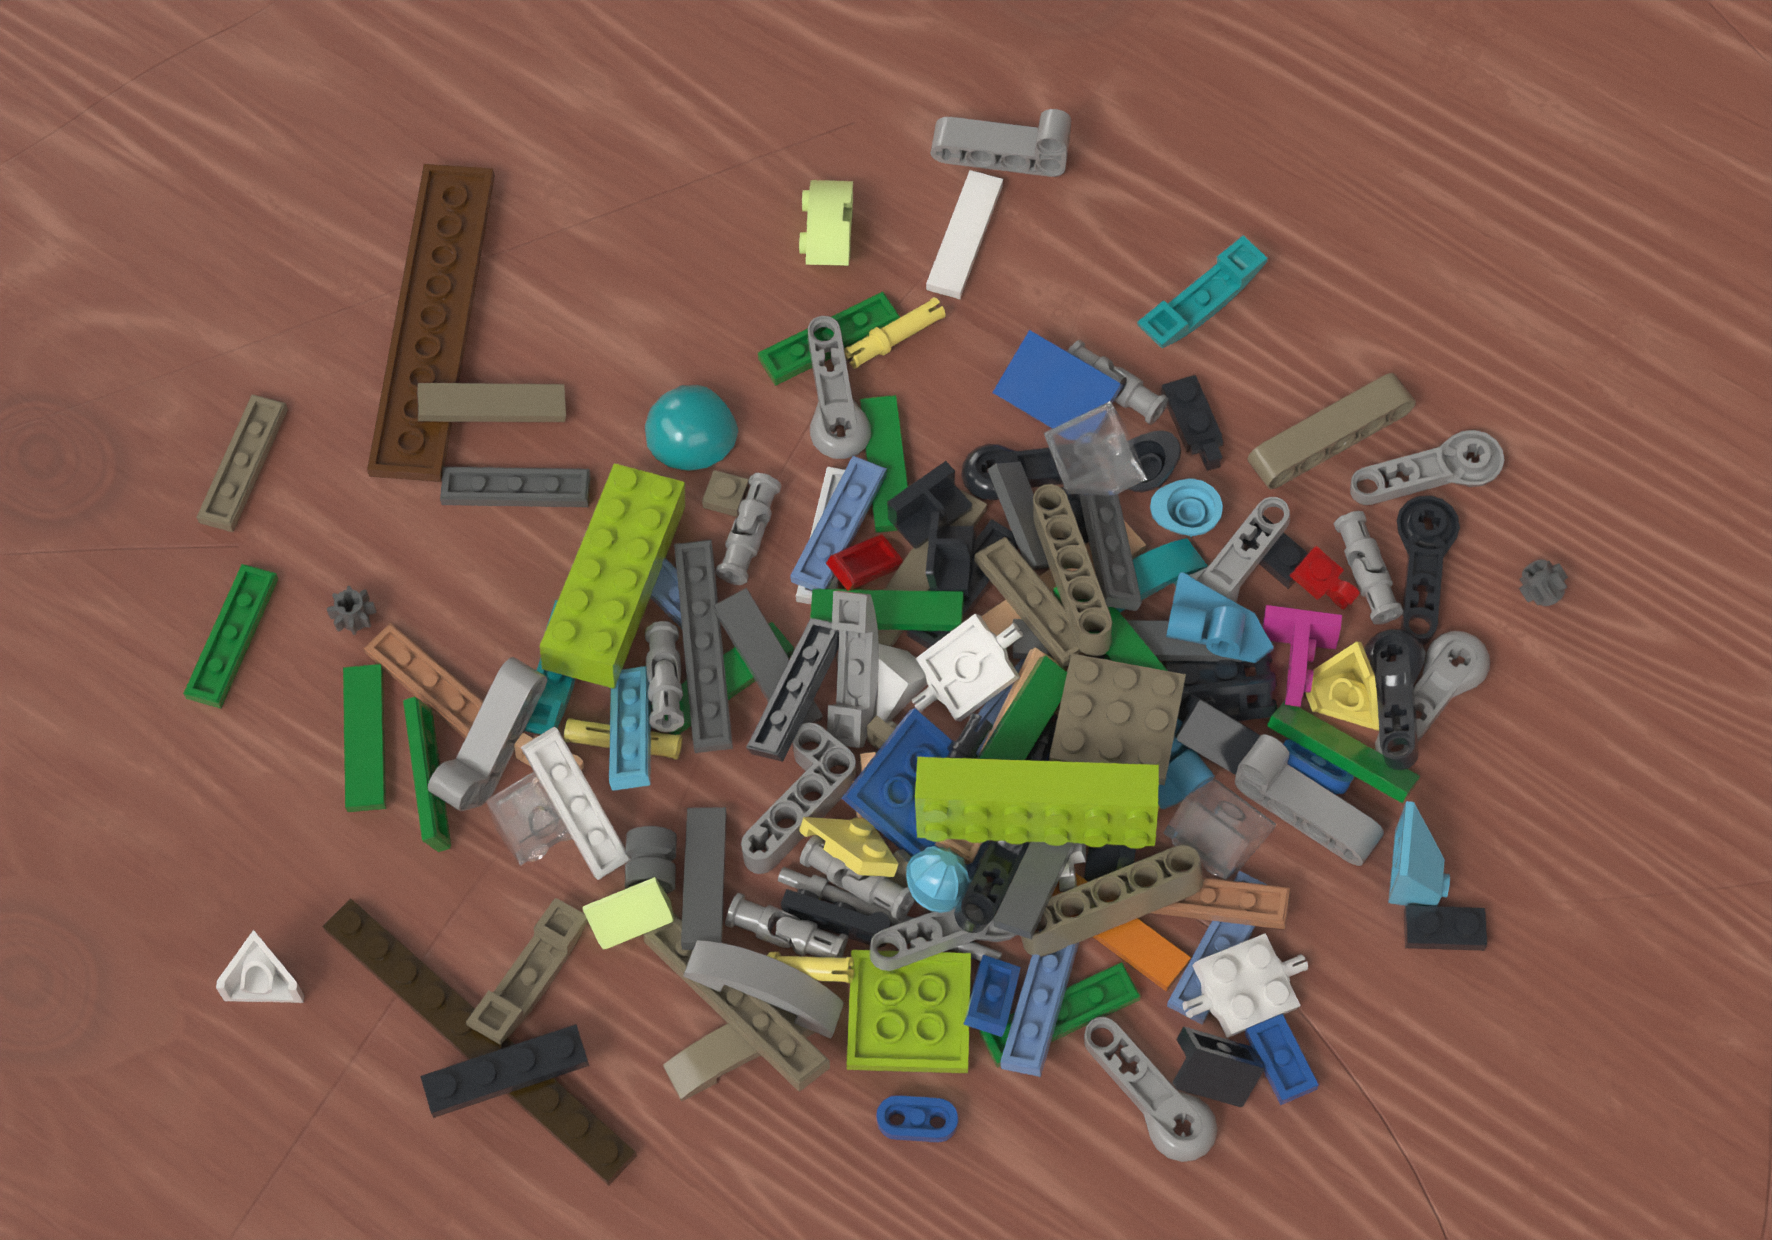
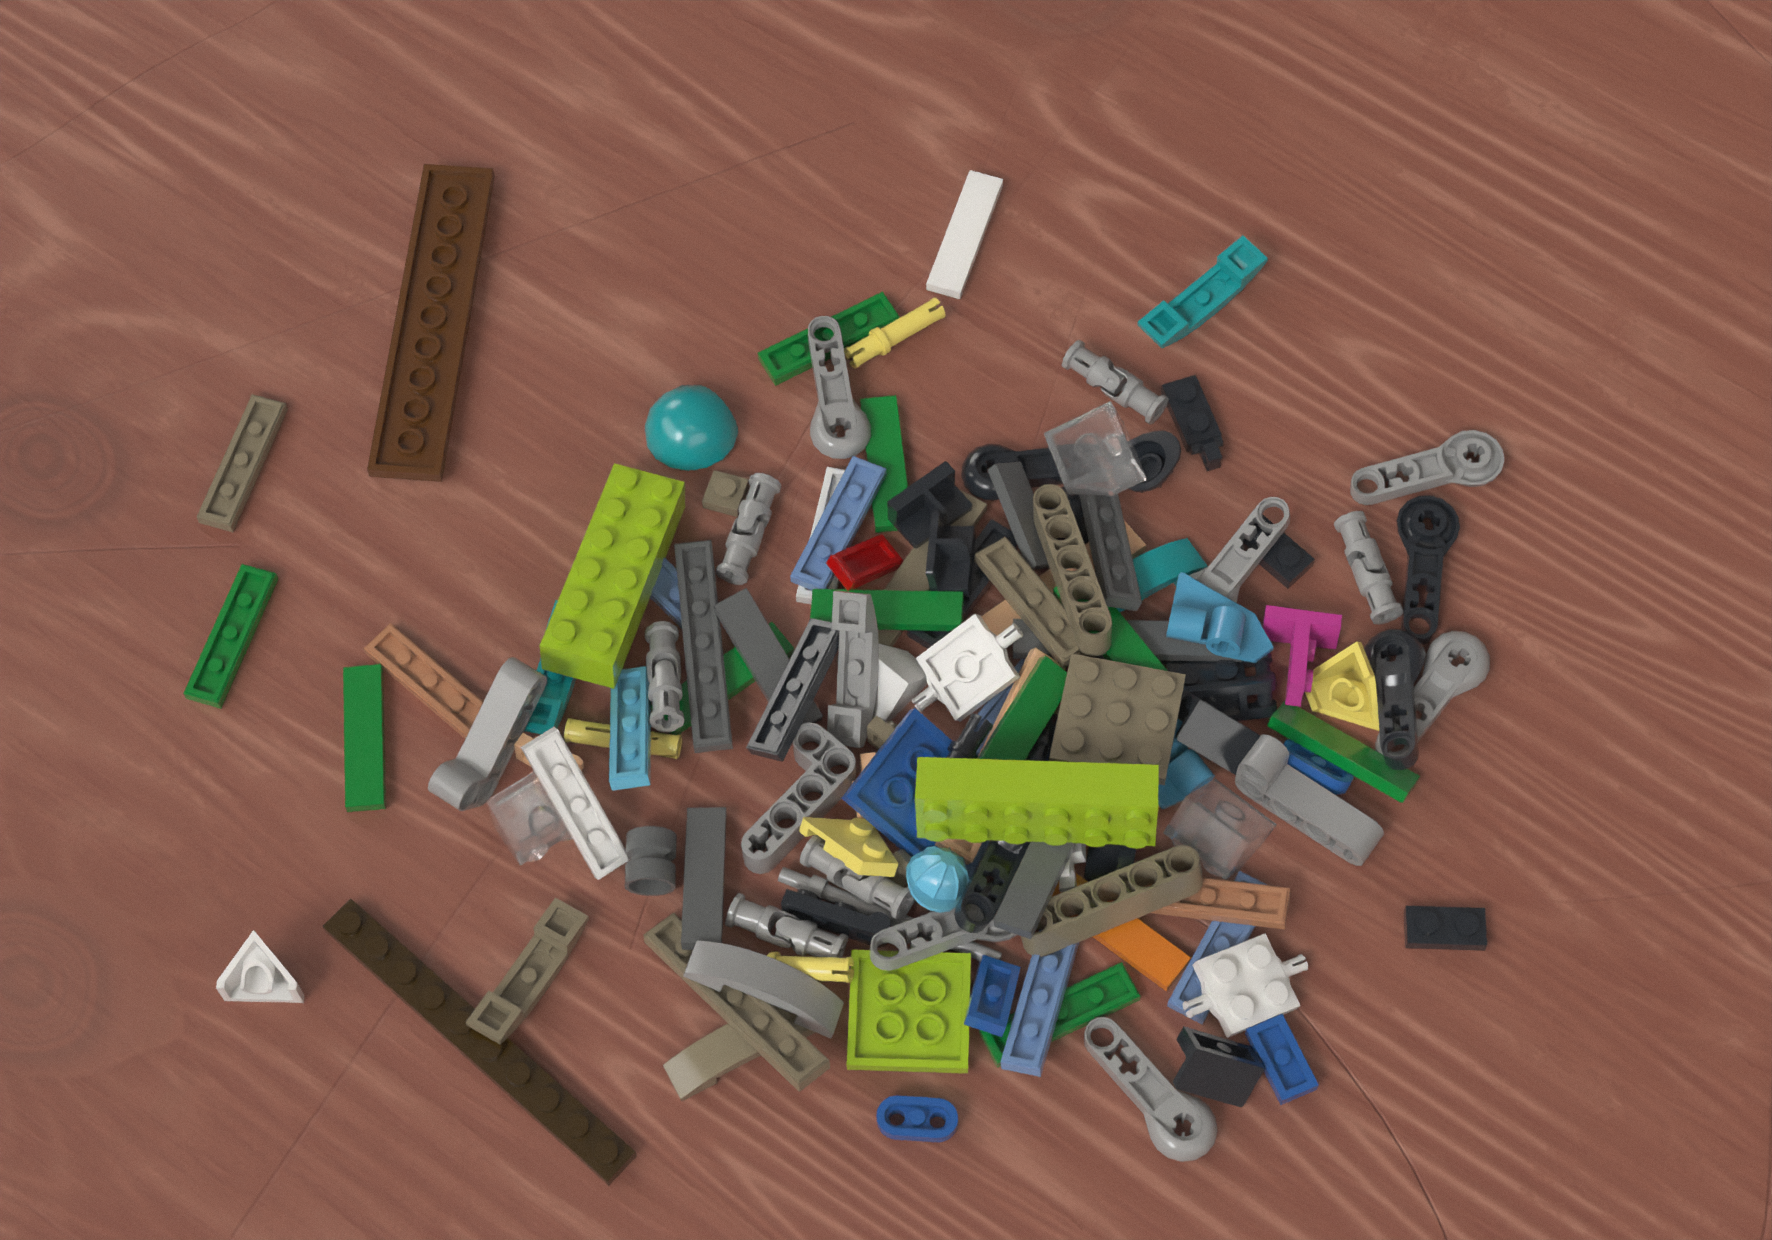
dark grey gear [327,586,377,635] -> none
green tile [403,696,451,852] -> none
dark tan tile [417,383,566,422] -> none
black plate [420,1024,590,1118] -> none
dark grey tile [440,467,591,507] -> none
yellowish green slope [583,877,674,949] -> none
yellowish green brick [799,180,853,266] -> none
light grey beam [930,109,1071,177] -> none
blue tile [992,330,1123,445] -> none
medium azure piece [1150,478,1223,537] -> none
dark tan beam [1247,373,1416,489] -> none
red plate [1289,546,1360,610] -> none
medium azure slope [1388,801,1450,907] -> none
dark grey gear [1519,560,1568,606] -> none

